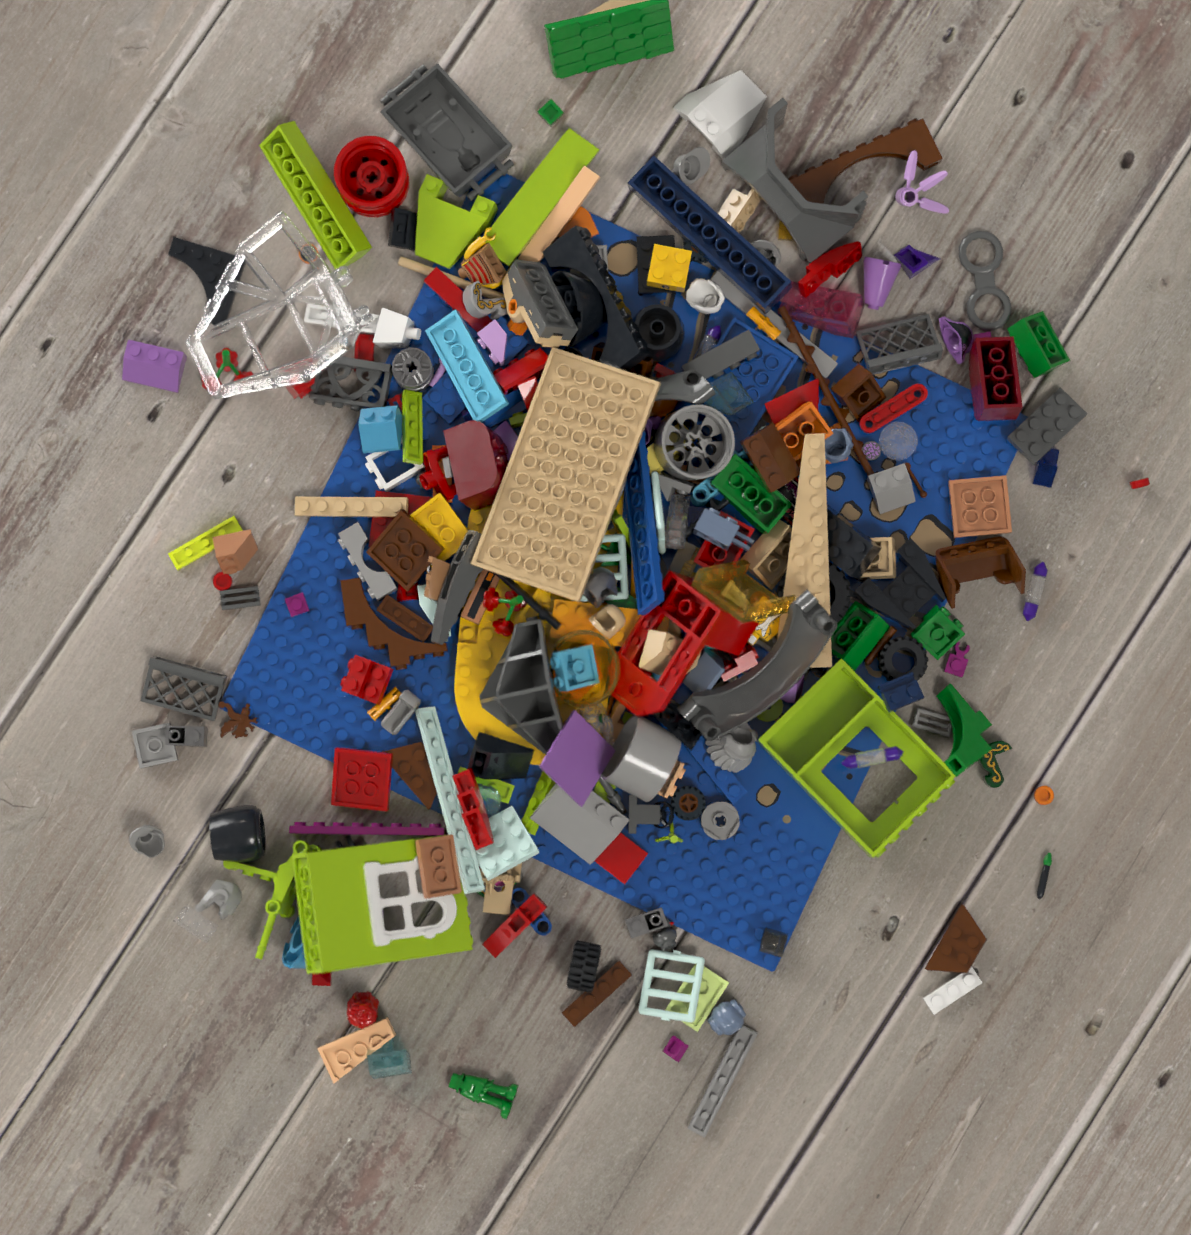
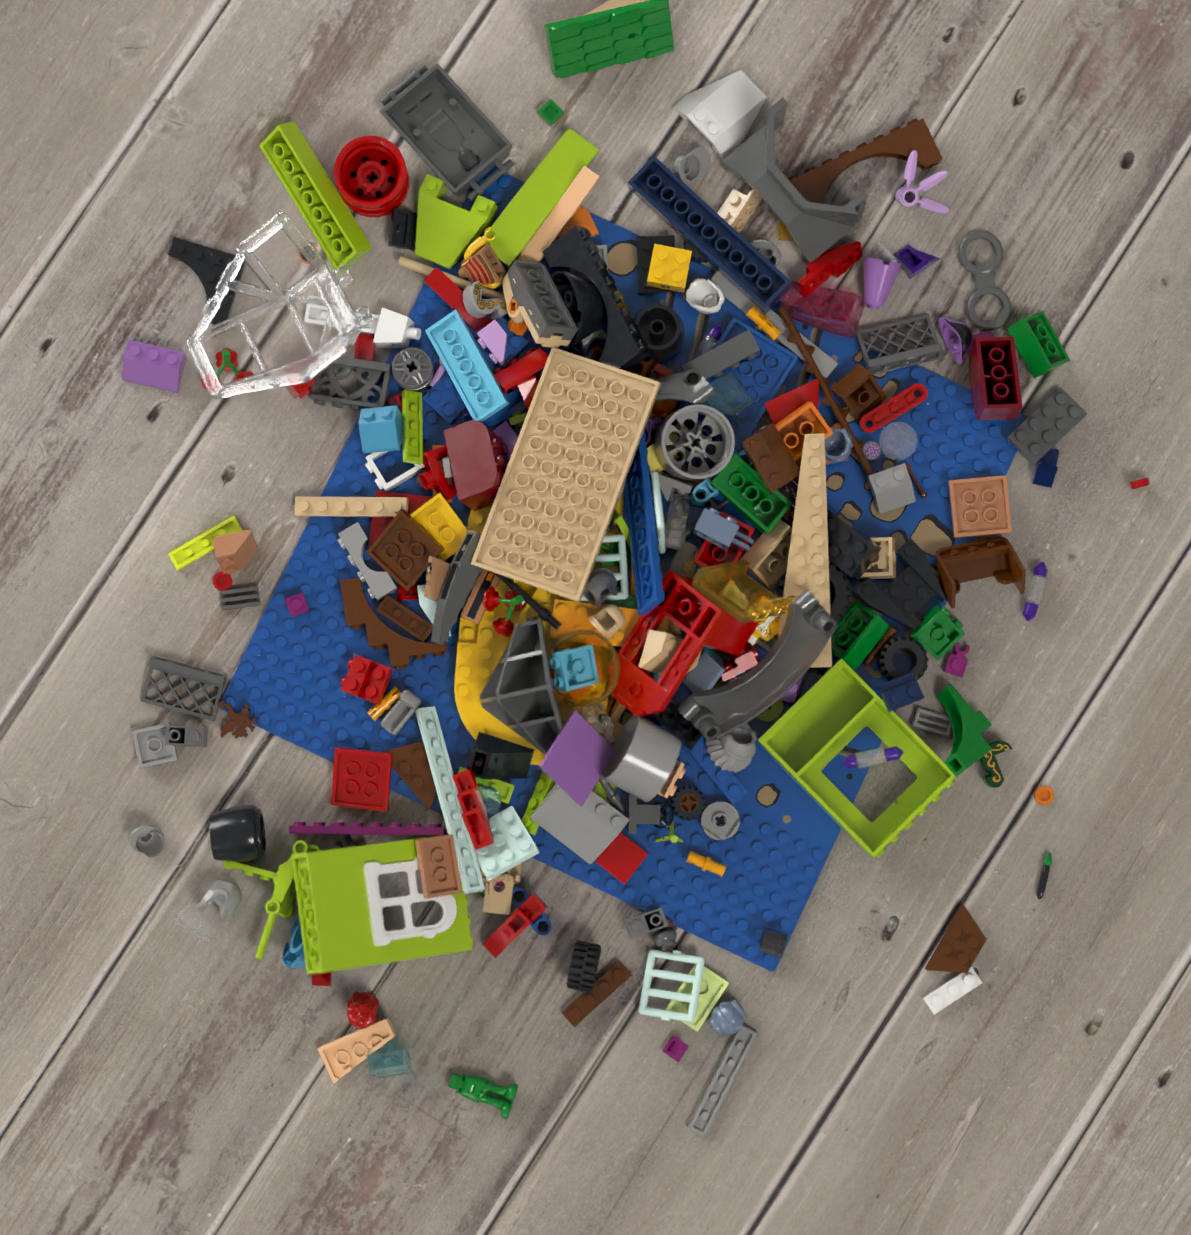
none -> flat silver helmet [580,328,607,358]
none -> light orange pin [686,851,726,877]

